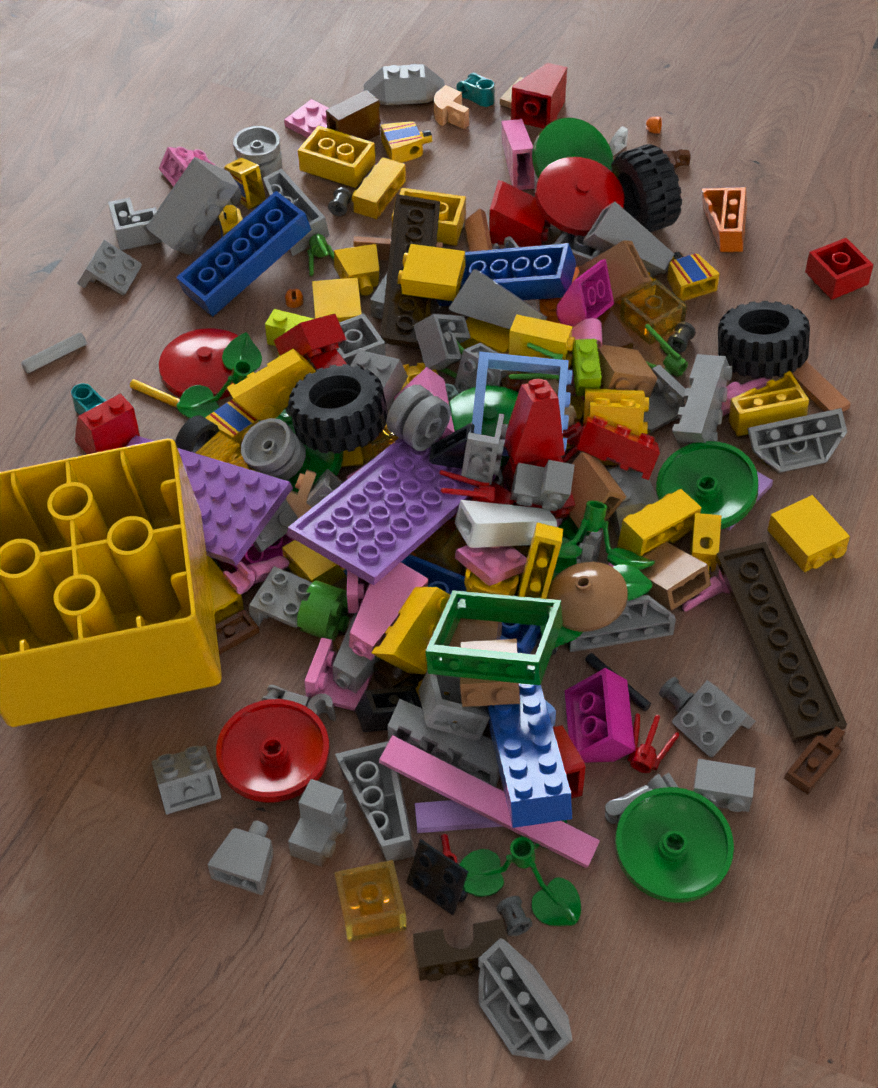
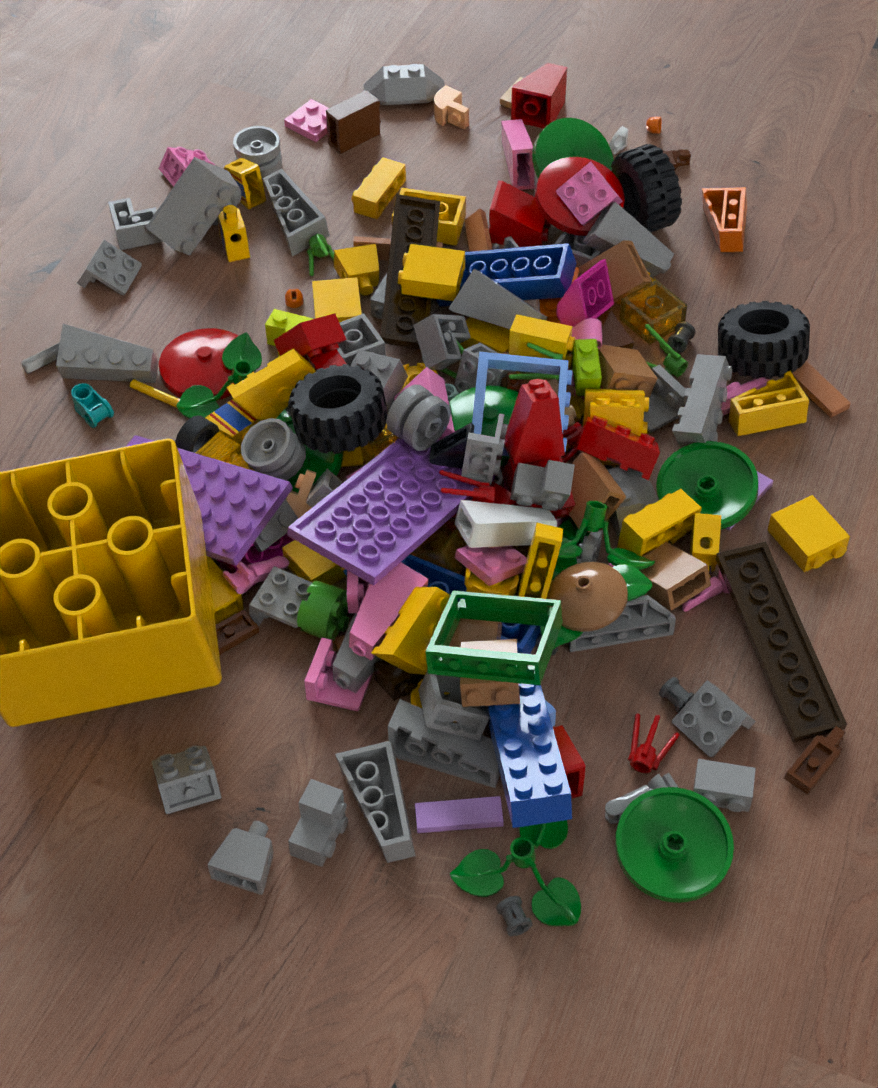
red slope [75,393,140,454] -> none
blue brick [176,191,312,317] -> none
red dish [216,699,330,803] -> none
light grey piece [261,685,336,721] -> none
yellow brick [298,125,375,188] -> none
dark grey bush [328,187,352,216] -> none
clear yellow brick [334,860,407,942] -> none
black slope [355,686,422,733] -> none
bright pink tile [379,735,600,869] -> none
yellow torso [381,122,432,163] -> none
black hinge [406,839,469,916] -> none
dark brown arch [413,919,508,981] -> none
red hand [441,834,457,863] -> none
teal piece [456,72,495,107] -> none
light grey wedge [478,938,573,1061] -> none
dark pink slope [565,668,635,763] -> none
black bar [585,653,651,711] -> none
yellow torso [667,252,720,303] -> none
light grey wedge [747,408,847,473] -> none
red brick [805,238,874,300] -> none
none -> light grey wedge [56,324,158,383]
none -> bright pink bracket [556,162,623,225]

